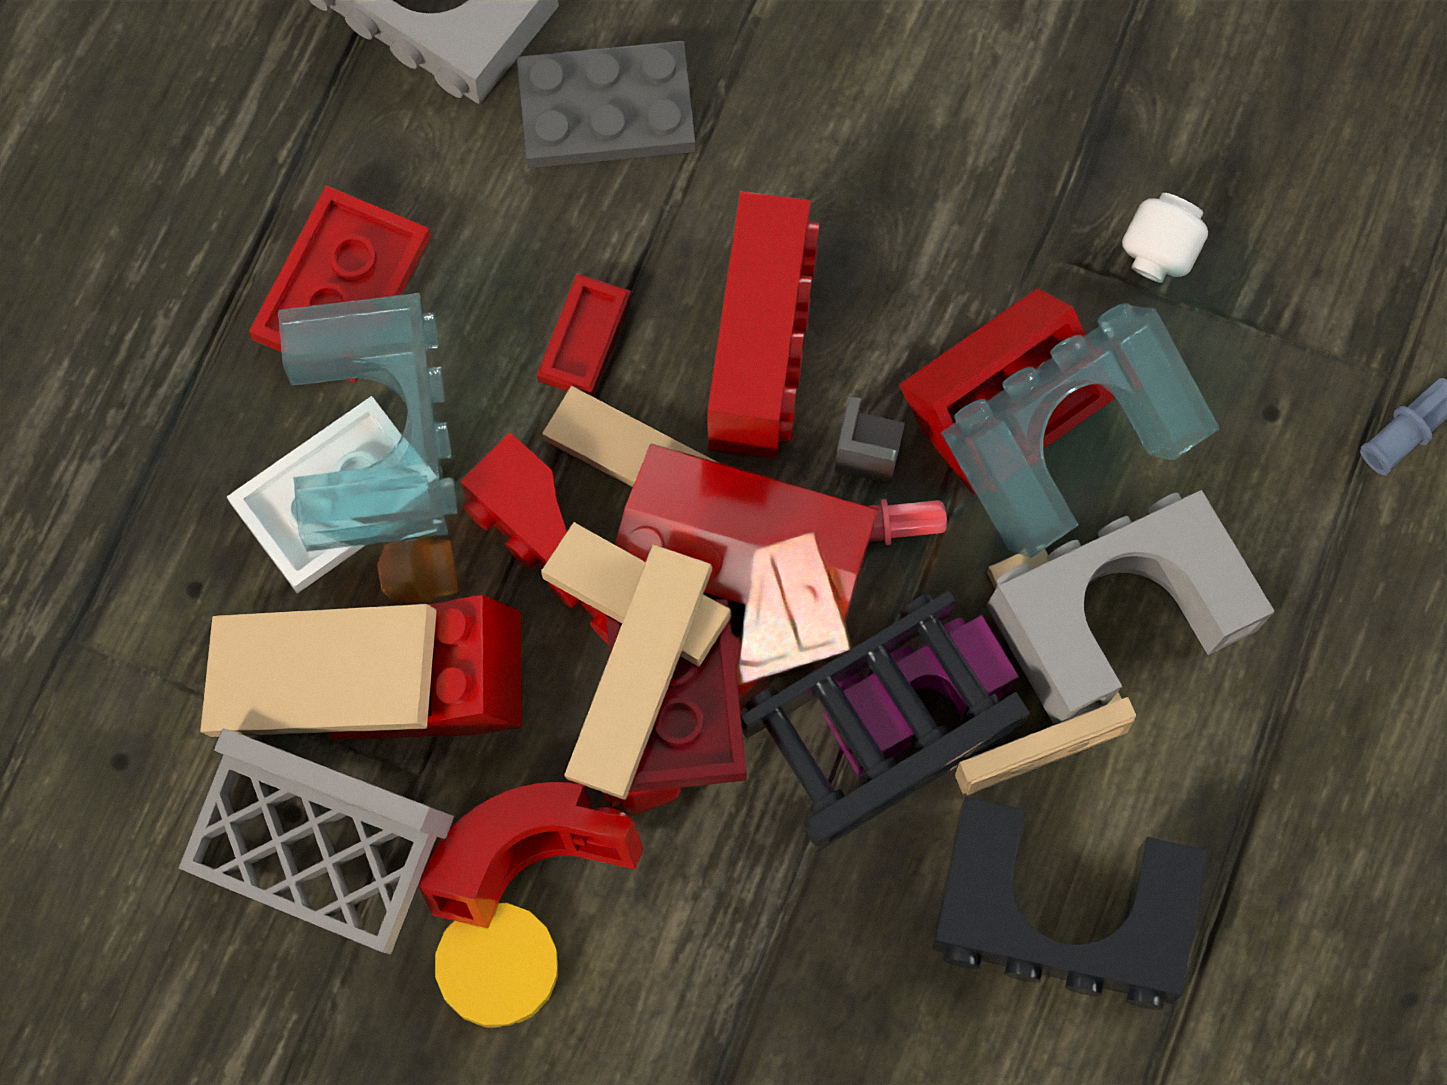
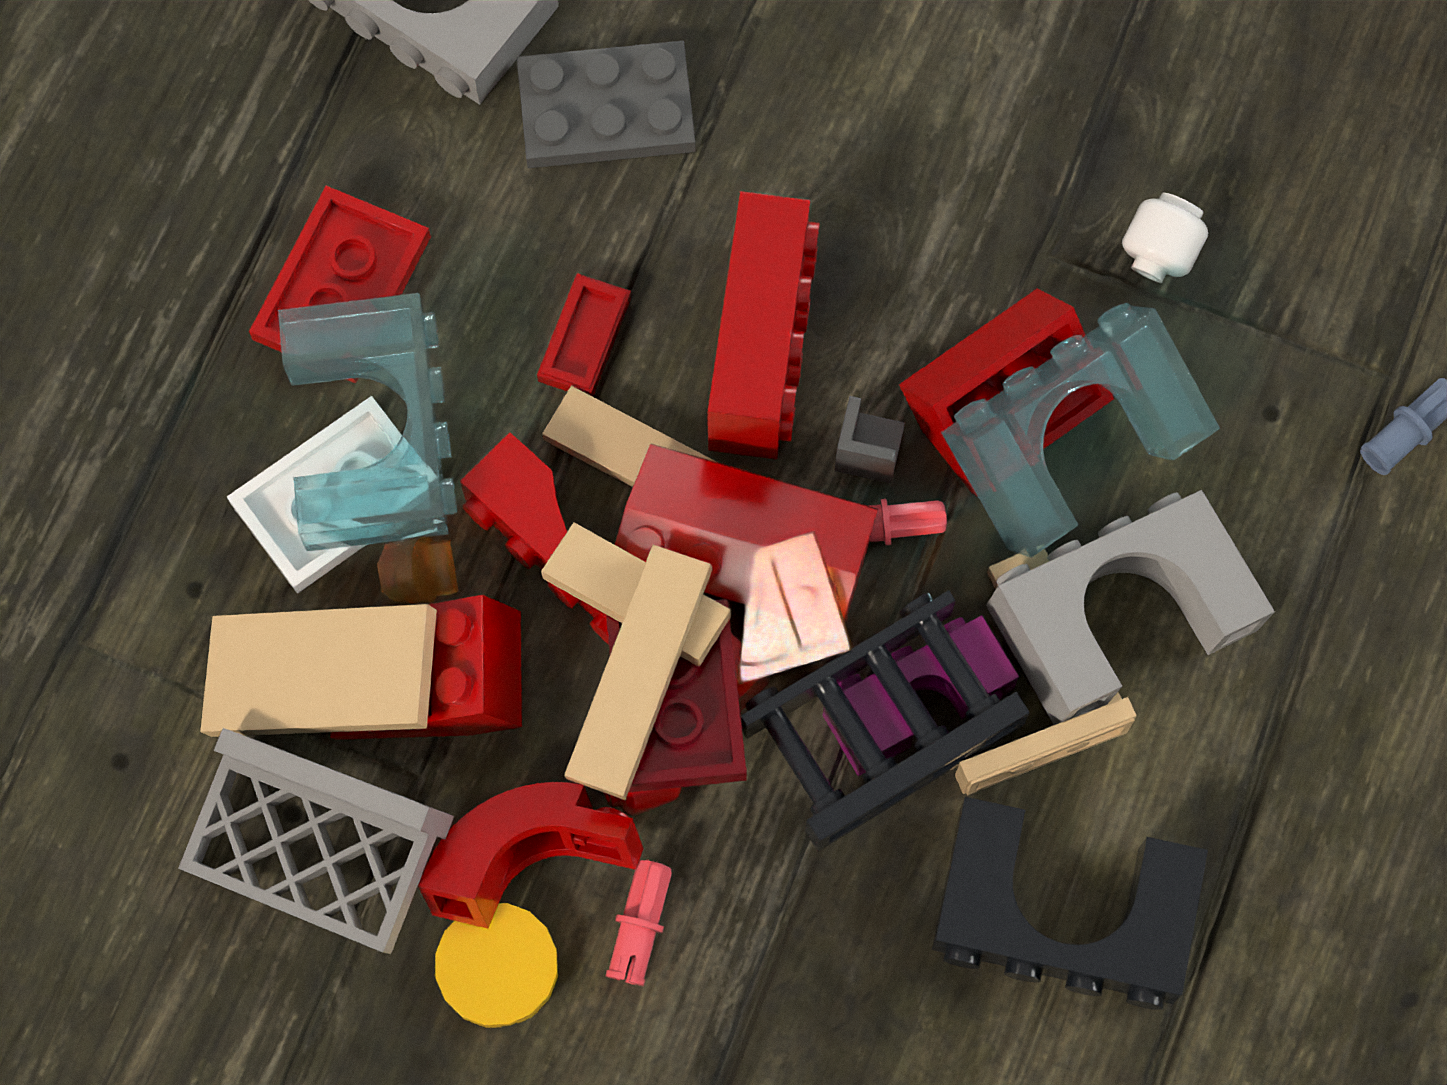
none -> coral axle [605,860,672,986]

